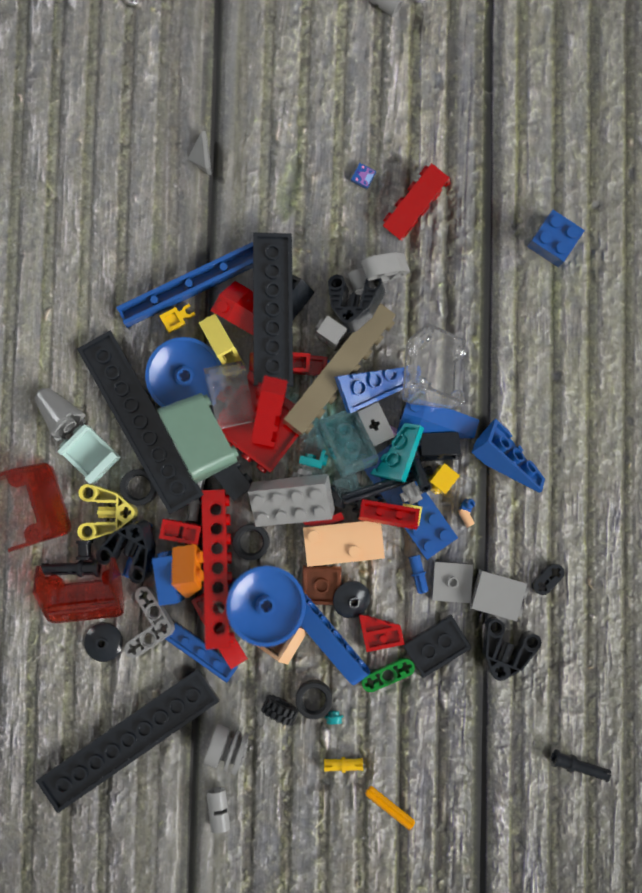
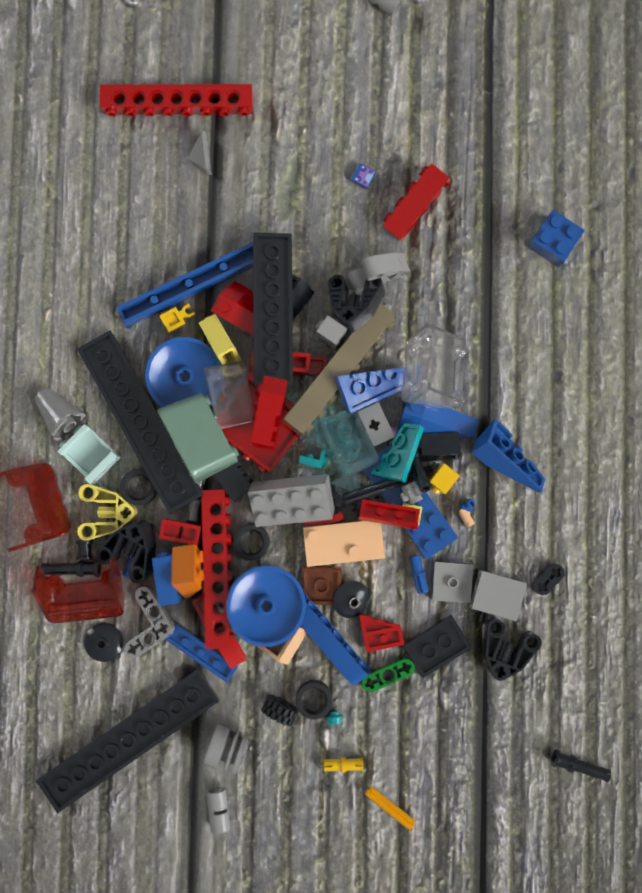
none -> red brick [100,84,253,117]

